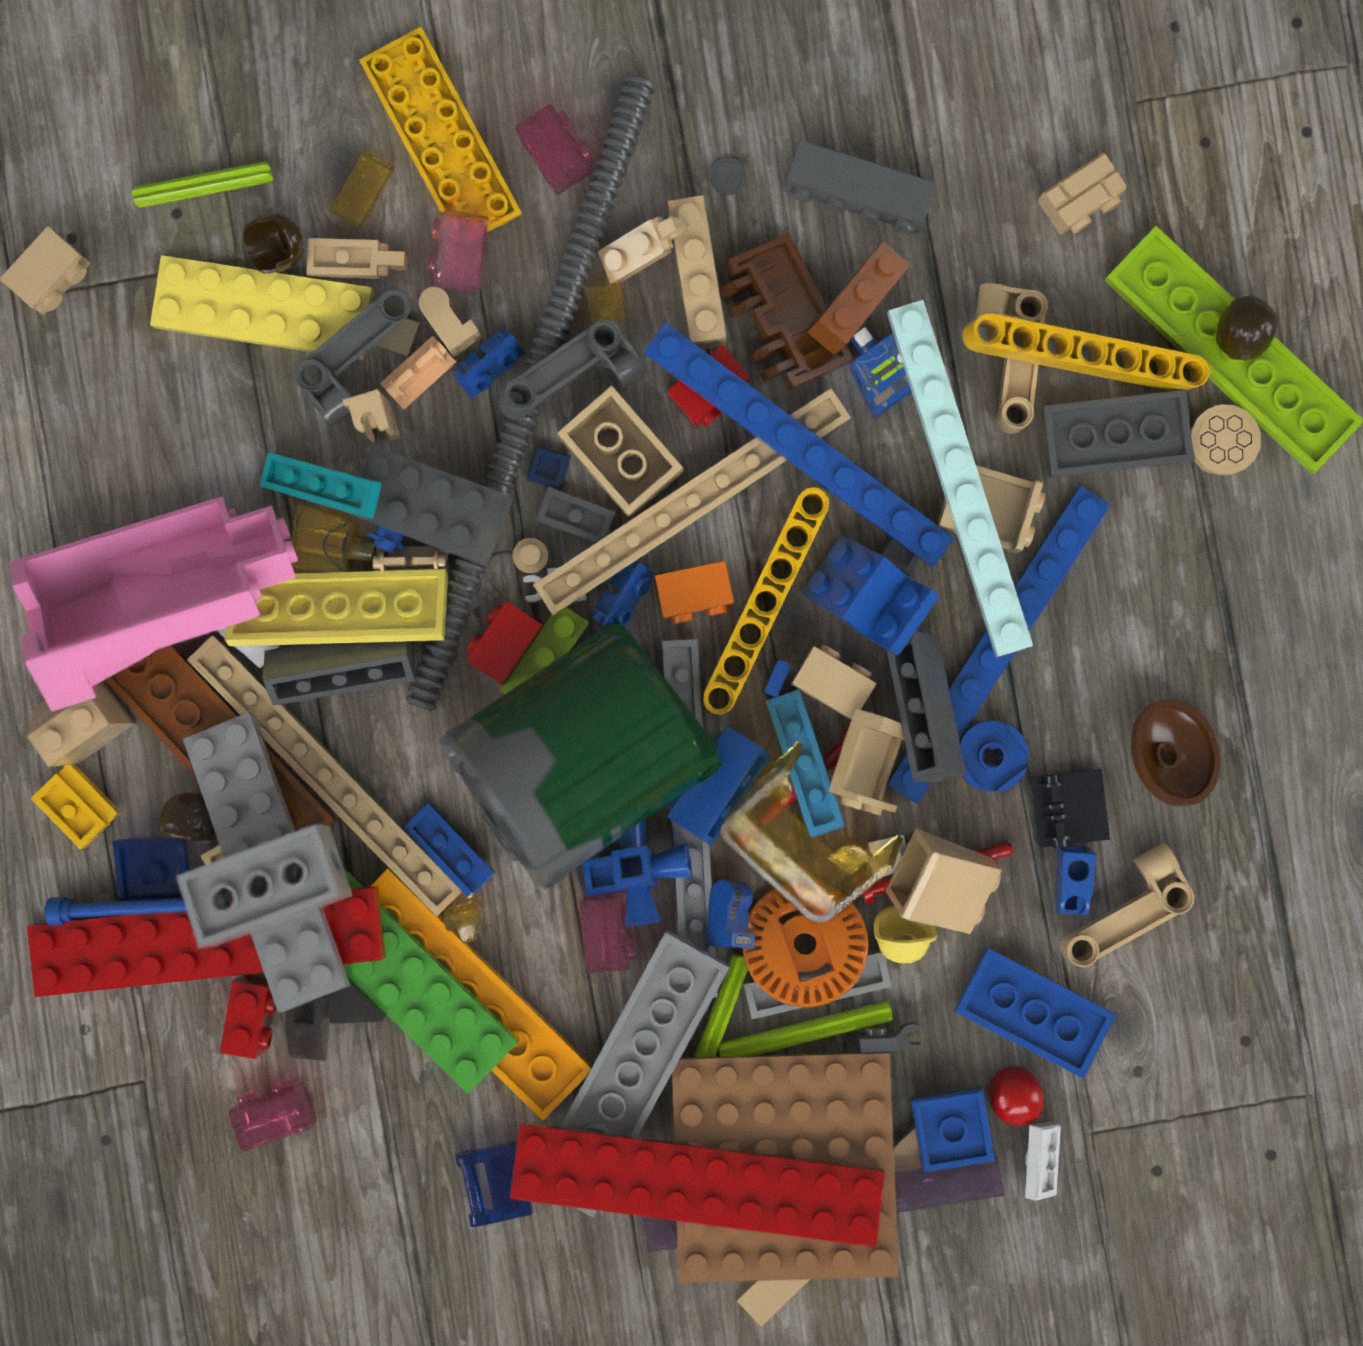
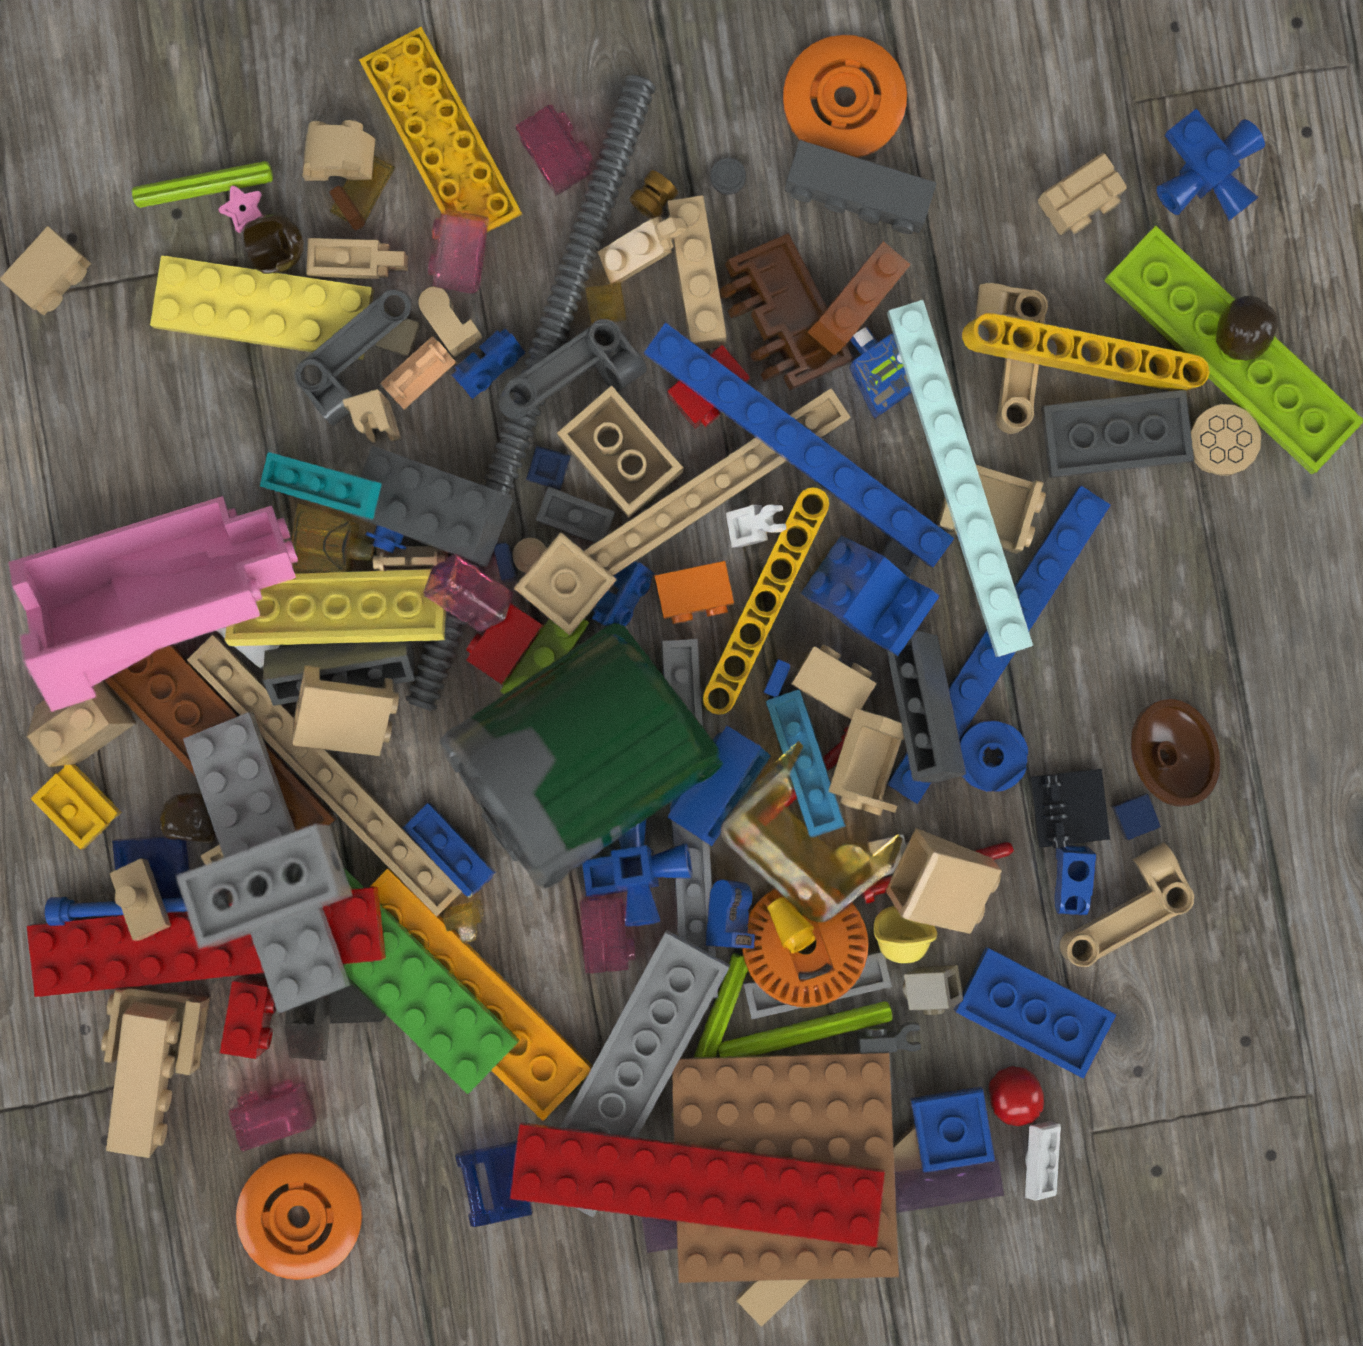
none -> tan panel [101,986,210,1075]
none -> tan brick [106,1001,181,1158]
none -> tan tile [109,858,171,941]
none -> bright pink plate [219,185,262,233]
none -> orange piece [236,1152,362,1280]
none -> tan panel [292,665,399,756]
none -> tan cylinder [302,120,375,181]
none -> reddish brown tile [329,185,366,231]
none -> clear pink brick [423,554,513,633]
none -> dark blue tile [494,543,518,583]
none -> tan tile [514,533,617,635]
none -> pearl gold wheel [629,170,678,219]
none -> white plate [726,505,786,548]
none -> yellow cone [767,897,816,953]
none -> orange piece [783,35,907,158]
none -> brick [903,965,963,1015]
none -> dark blue tile [1112,793,1161,840]
none -> blue brick [1156,109,1265,221]

